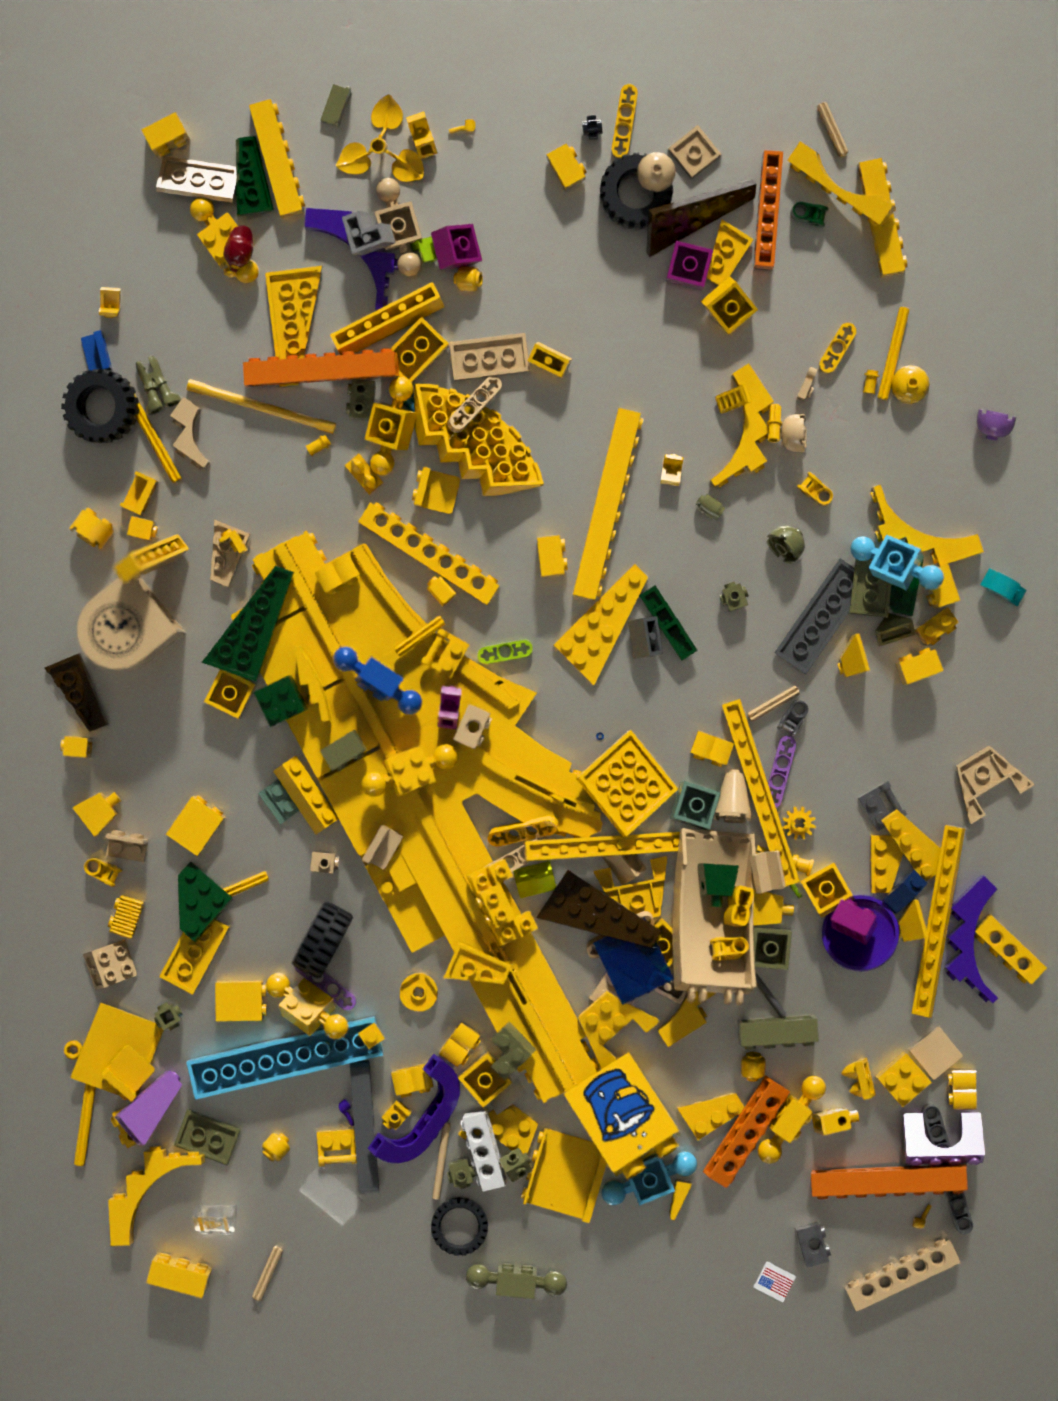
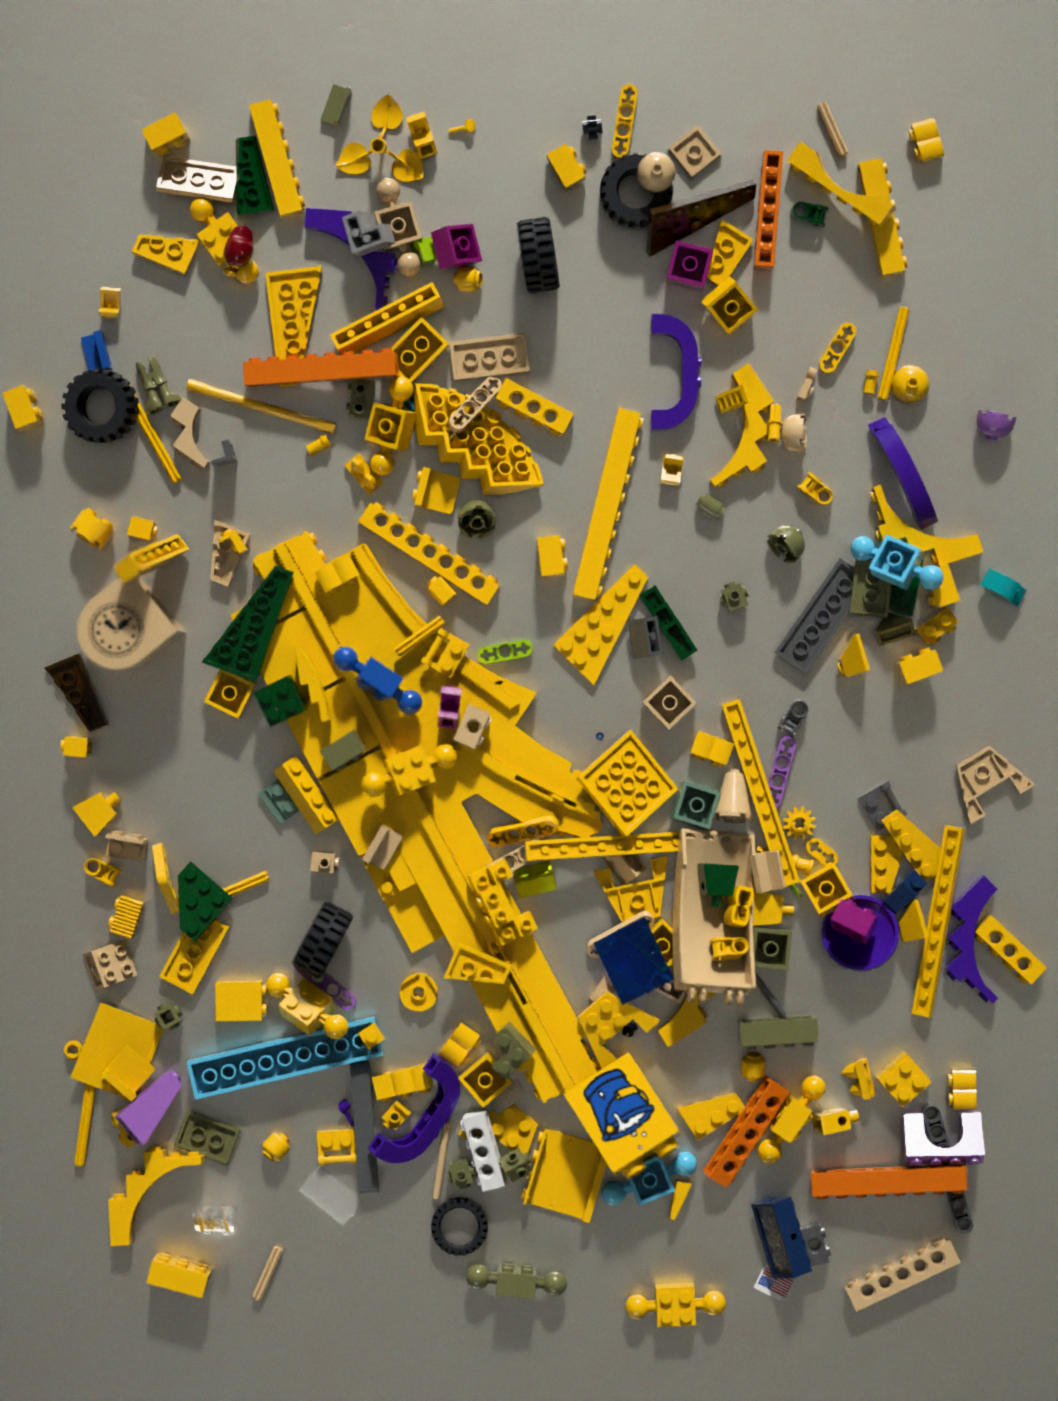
yellow panel [120,471,158,516] -> none
yellow brick [166,795,225,856] -> none
yellow brick [527,342,572,378] -> none
dark brown wing [536,870,663,948] -> none
tan axle [748,686,800,722] -> none
tan tile [909,1026,963,1080] -> none
yellow hand [912,1204,932,1229] -> none
none -> yellow brick [2,385,44,432]
none -> yellow wing [132,234,200,275]
none -> yellow beam [152,843,179,914]
none -> dark grey panel [211,440,237,468]
none -> yellow brick [372,1071,396,1102]
none -> olive cylinder [458,500,496,539]
none -> yellow brick [495,378,574,437]
none -> black tyre [517,217,560,294]
none -> black piece [622,1022,638,1037]
none -> yellow brick [625,1283,726,1327]
none -> tan brick [642,675,697,730]
none -> dark purple arch [651,314,702,431]
none -> dark blue brick [751,1196,812,1279]
none -> yellow beam [805,838,838,866]
none -> dark purple arch [868,417,938,530]
none -> yellow brick [908,118,945,163]

